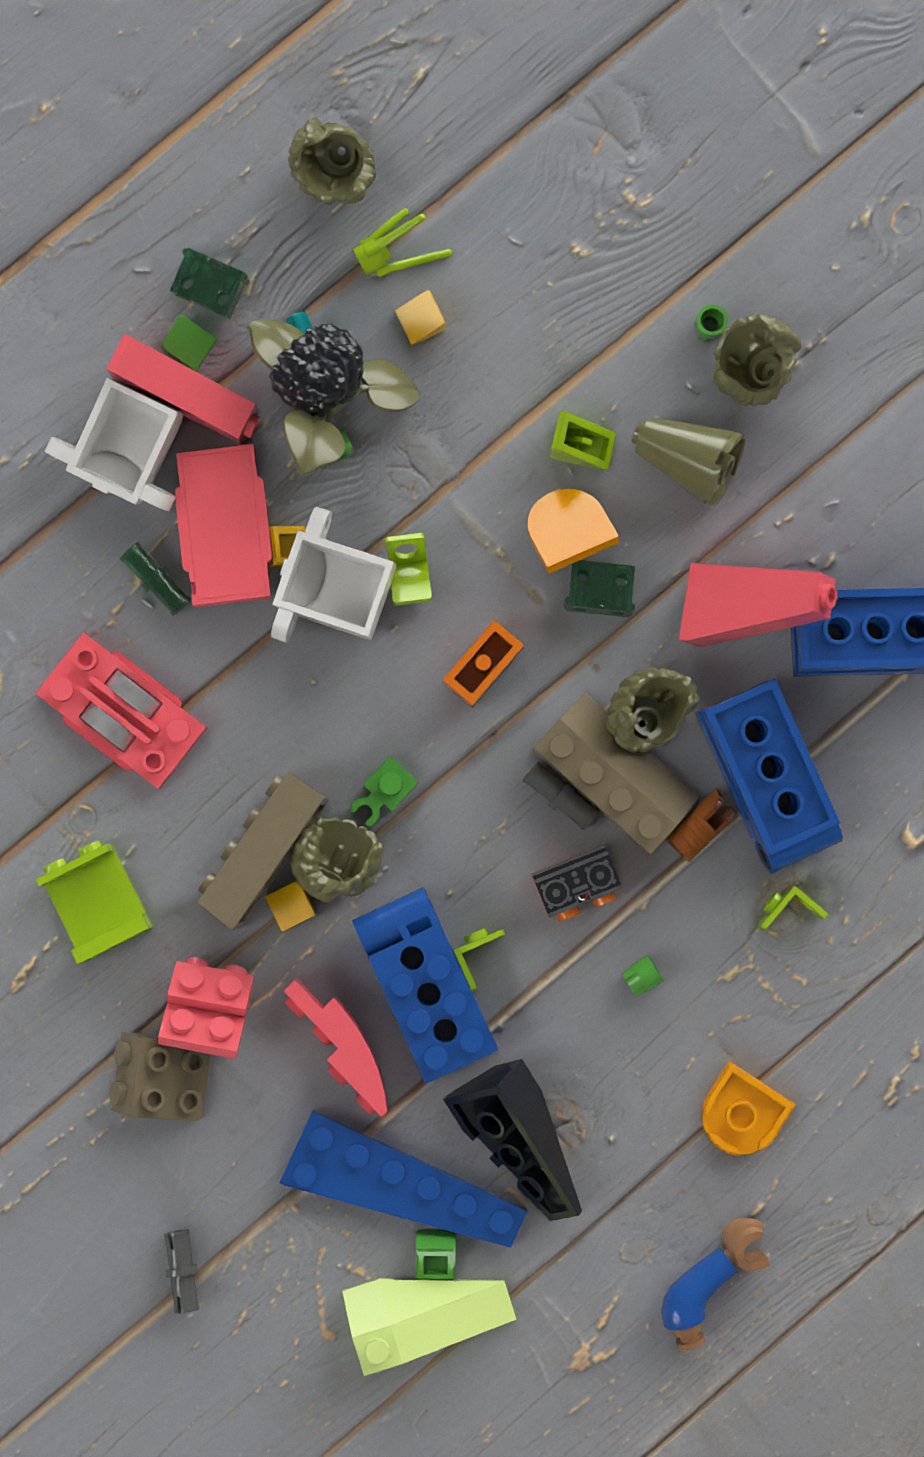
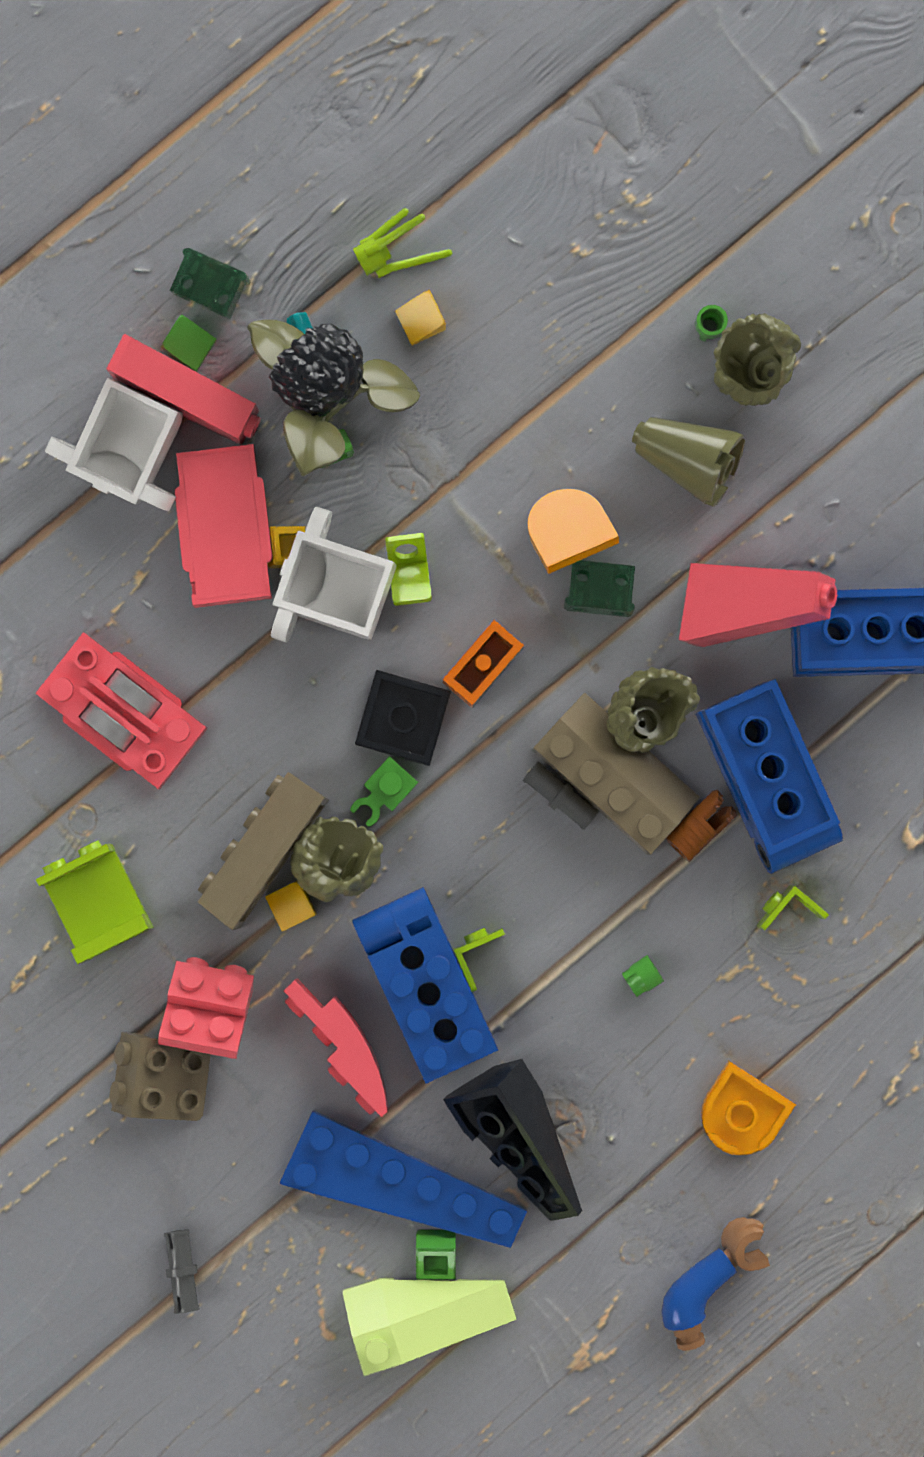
clear green pin [120,542,191,616] -> none
olive hair [288,117,376,205] -> none
brick [530,844,623,922] -> none
lime slope [549,411,616,471] -> none
none -> black tile [355,670,451,766]

